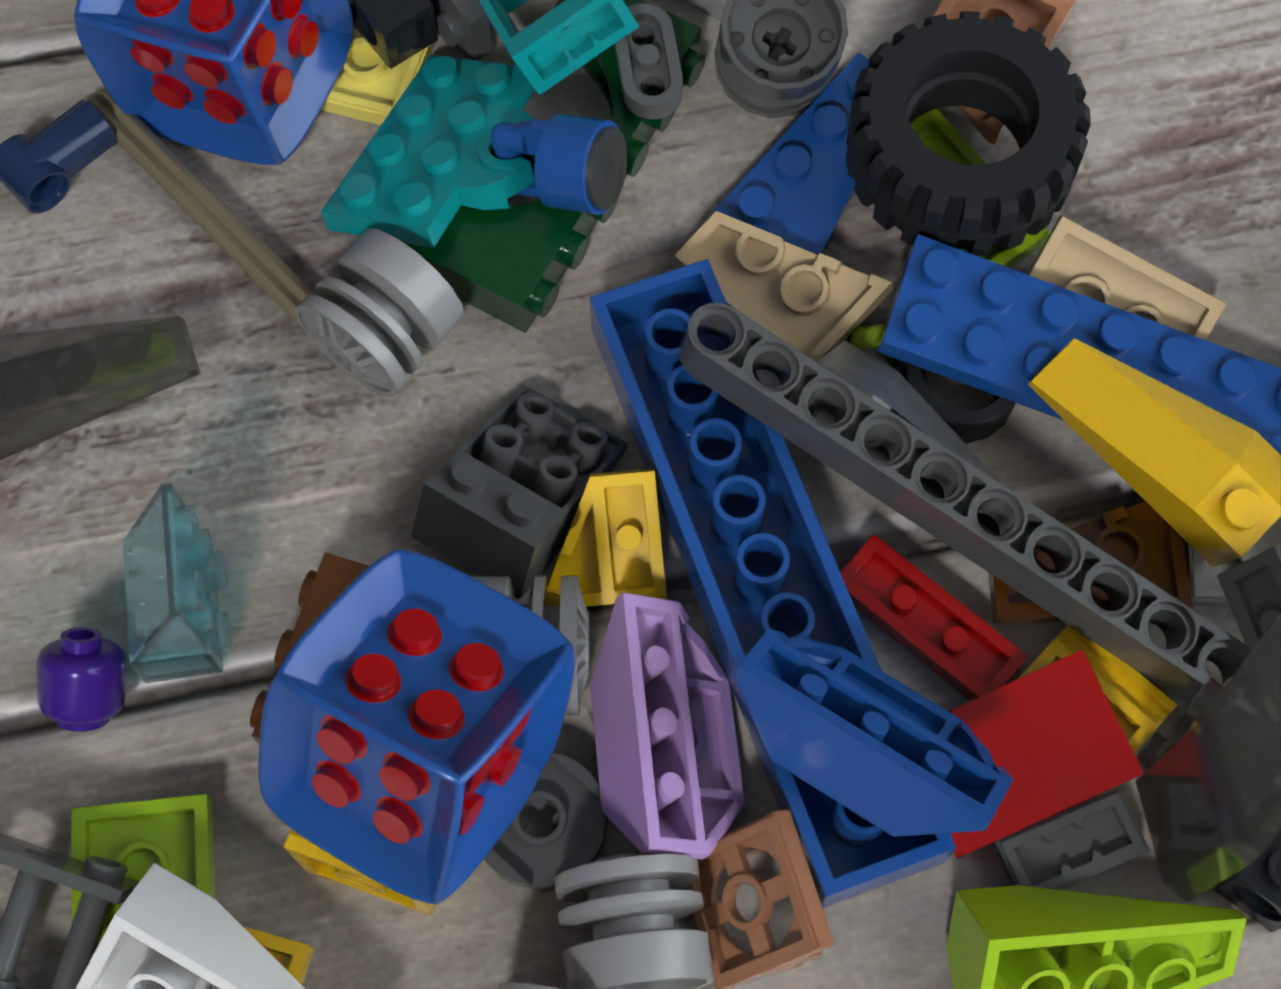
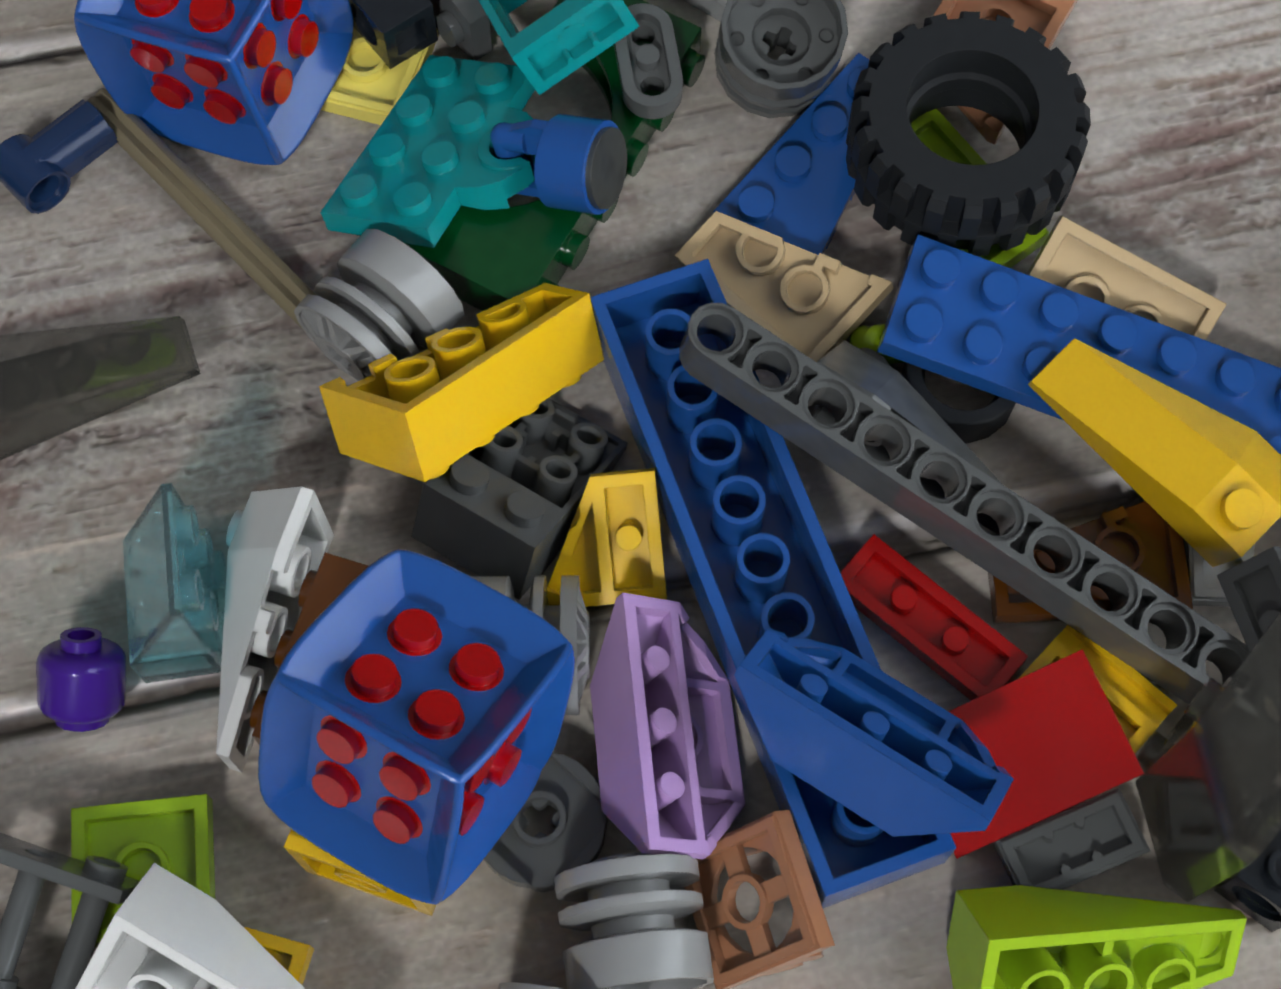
none -> white wedge [216,486,334,773]
none -> yellow wedge [319,283,604,482]

